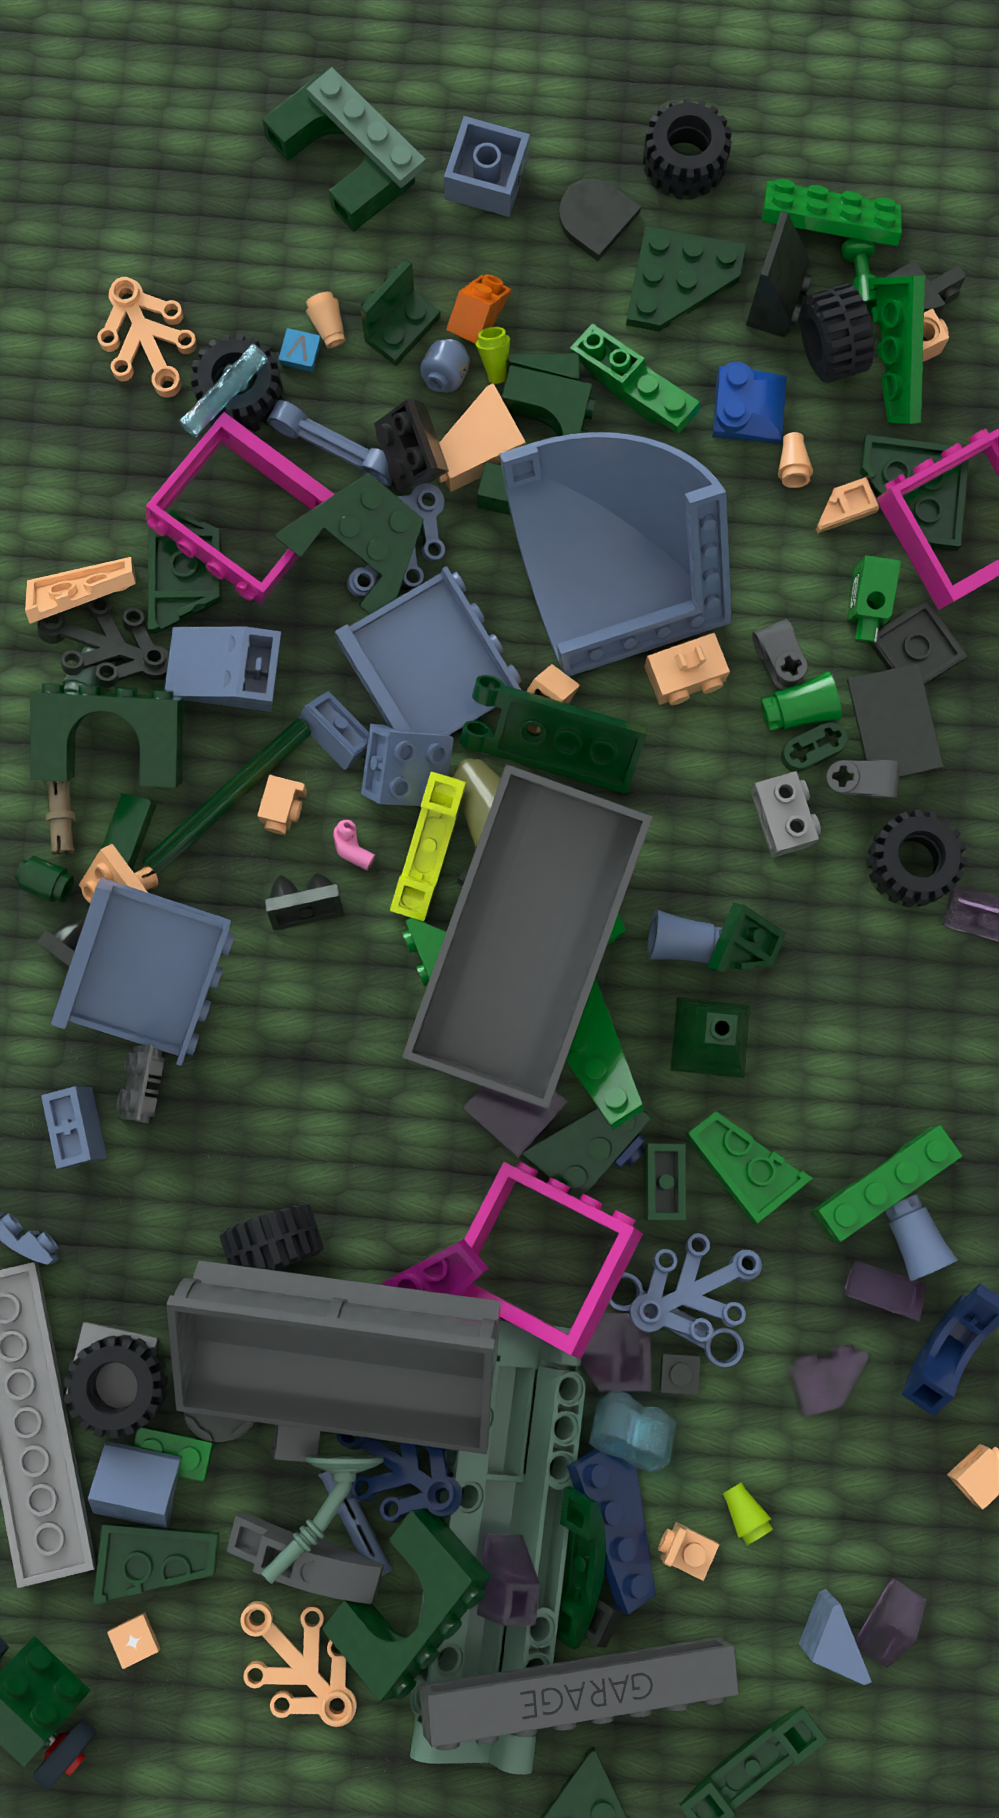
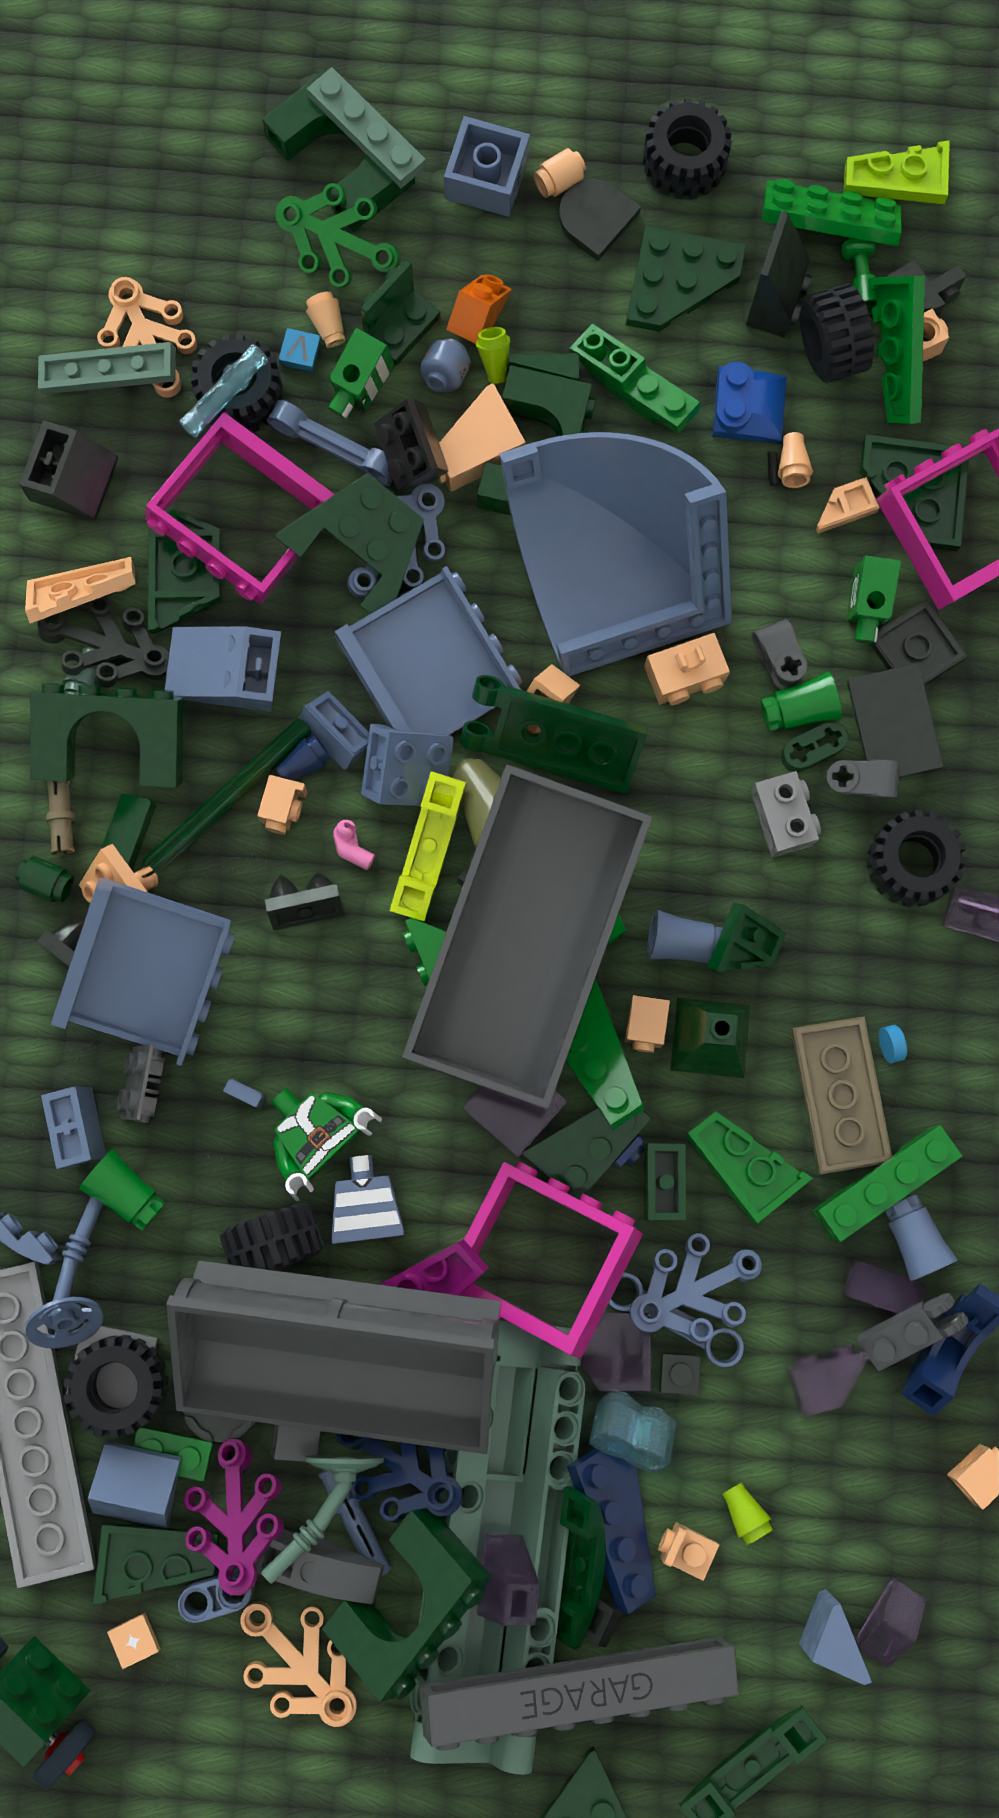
none -> pearl dark grey slope [19,420,118,521]
none -> sand blue dish [25,1197,104,1348]
none -> sand green plate [38,342,176,394]
none -> green plant [79,1149,166,1231]
none -> sand blue beam [178,1568,255,1623]
none -> magenta plant [184,1439,284,1596]
none -> sand blue tile [223,1079,266,1110]
none -> torso [271,1088,382,1201]
none -> green plant [275,183,401,287]
none -> dark blue cone [276,735,331,781]
none -> green torso [328,327,395,419]
none -> torso [332,1155,406,1244]
none -> light nougat brick [533,148,586,198]
none -> light nougat brick [624,995,670,1053]
none -> pearl dark grey leg [767,450,780,487]
none -> dark tan tile [791,1016,892,1175]
none -> lime wing [843,140,950,204]
none -> dark grey hinge [857,1293,969,1371]
none -> dark azure tile [879,1025,907,1064]

